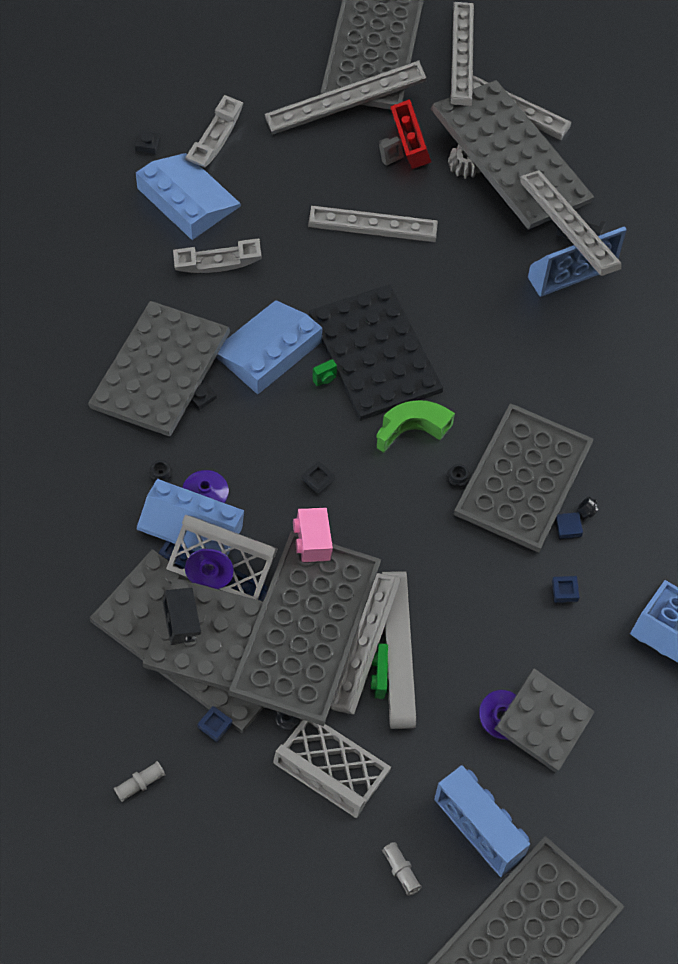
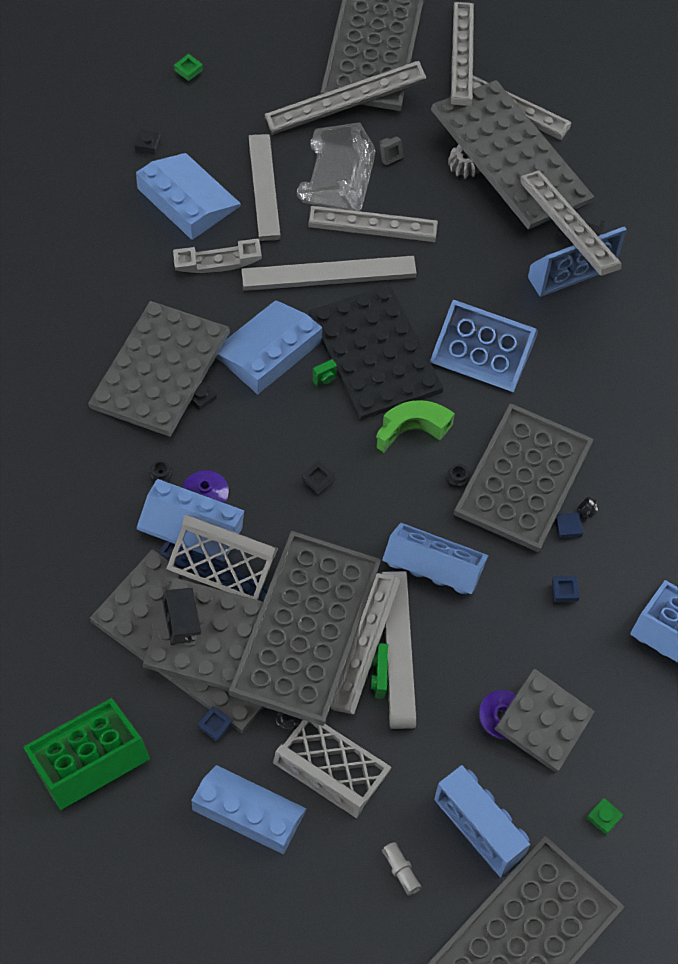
light grey pin [113,761,166,802] -> none
dark purple dish [185,549,234,589] -> none
light grey slope [186,95,243,168] -> none
bright pink brick [293,508,333,562] -> none
red brick [390,99,431,169] -> none
none -> green slope [23,698,150,810]
none -> green plate [174,54,203,81]
none -> medium blue slope [191,765,307,855]
none -> light grey tile [242,256,417,291]
none -> light grey tile [249,134,280,241]
none -> clear windscreen [297,122,375,211]
none -> medium blue slope [382,523,489,594]
none -> medium blue slope [430,300,538,392]
none -> green plate [587,798,624,835]

